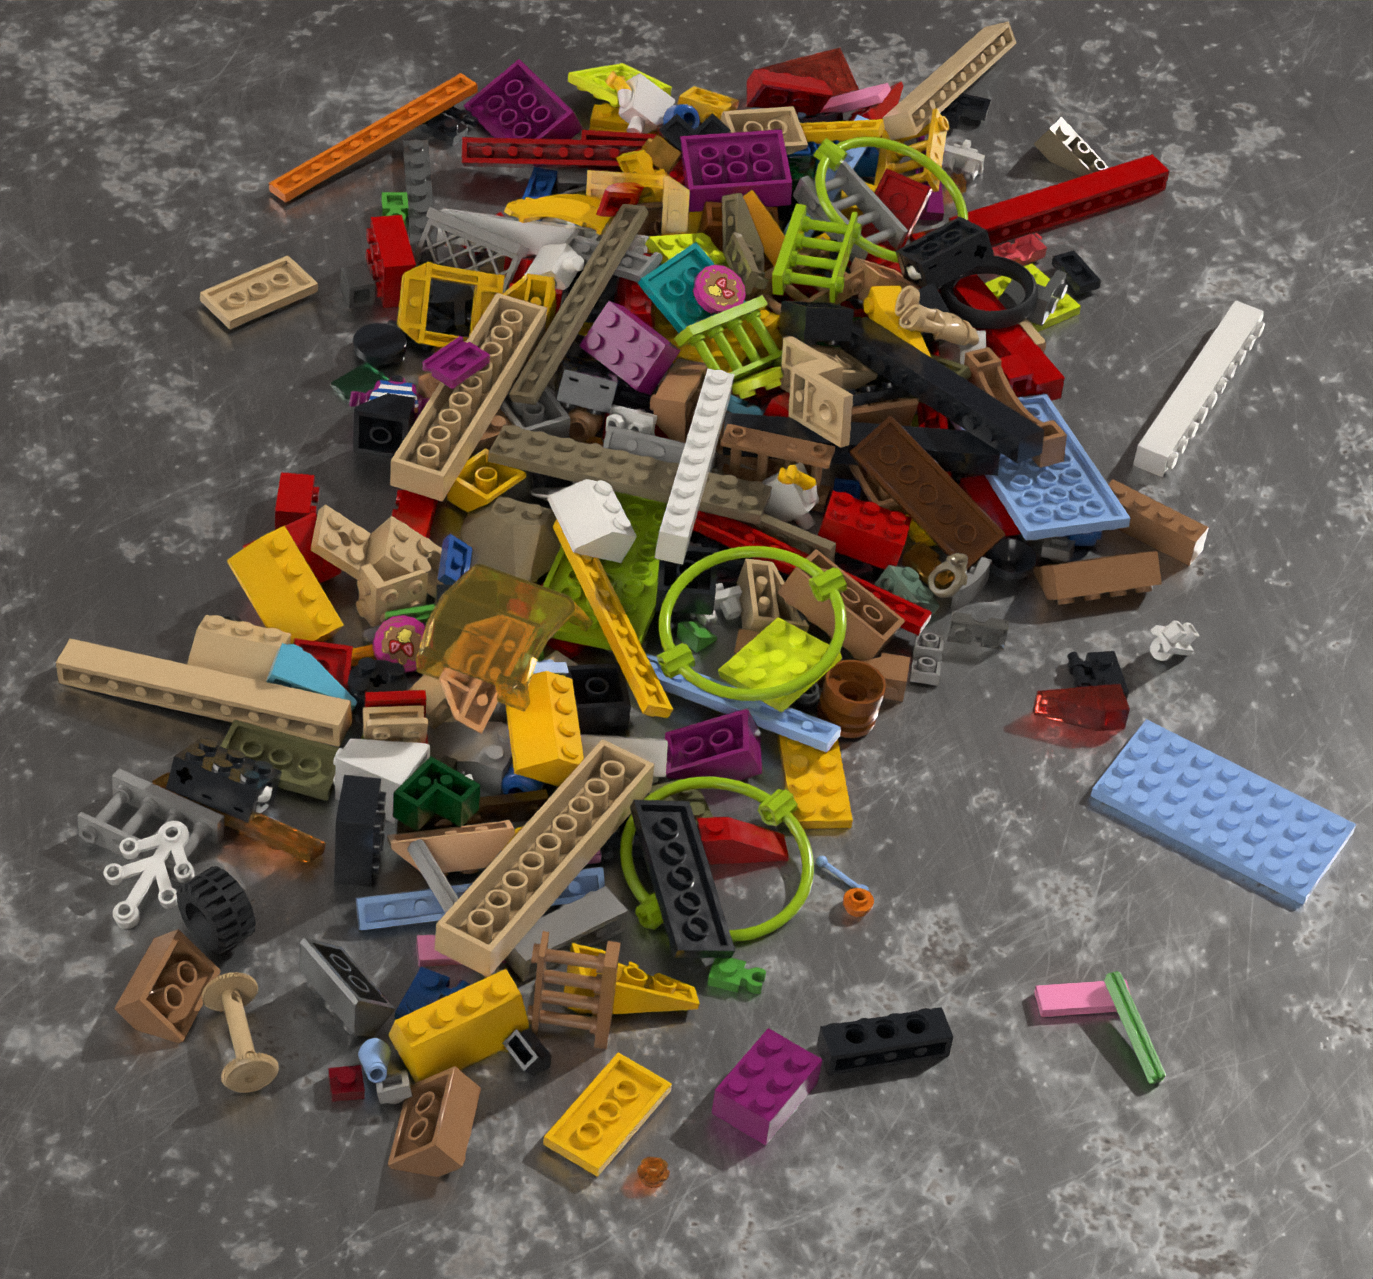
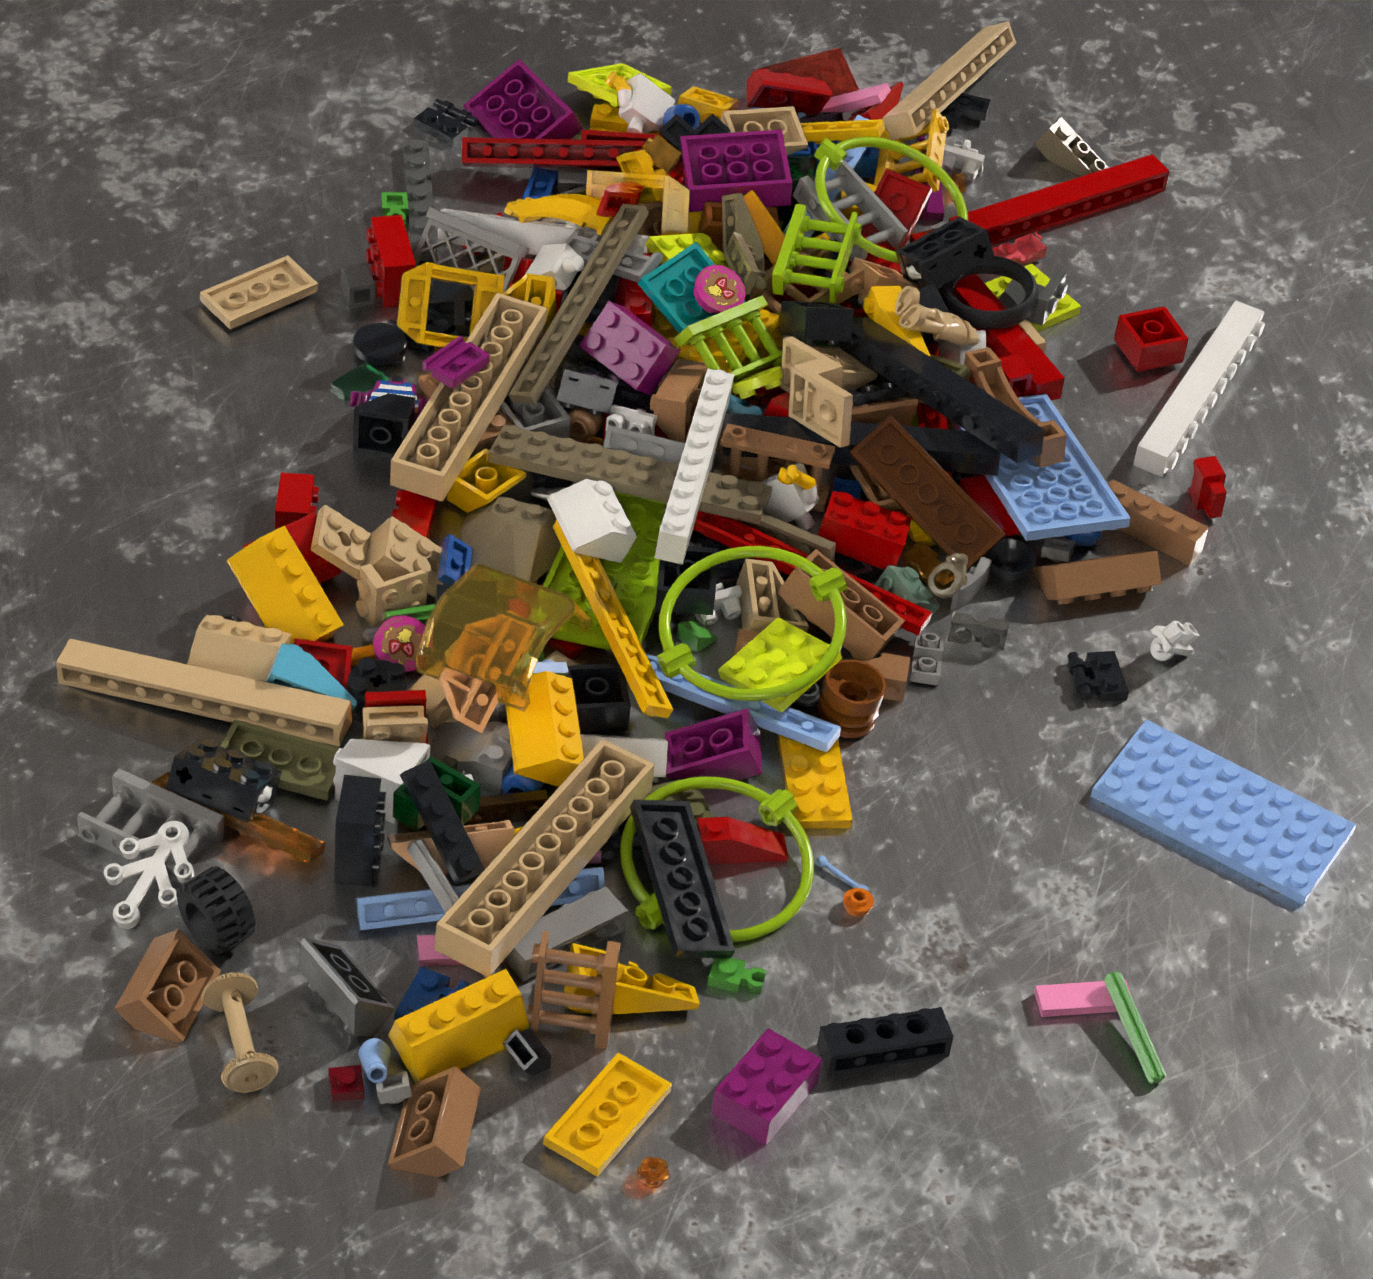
orange plate [269,73,478,202] -> none
clear red slope [1032,684,1130,731] -> none
black plate [1051,250,1101,294] -> none
none -> black plate [400,760,485,886]
none -> red brick [1114,306,1189,372]
none -> red piece [1187,456,1227,519]

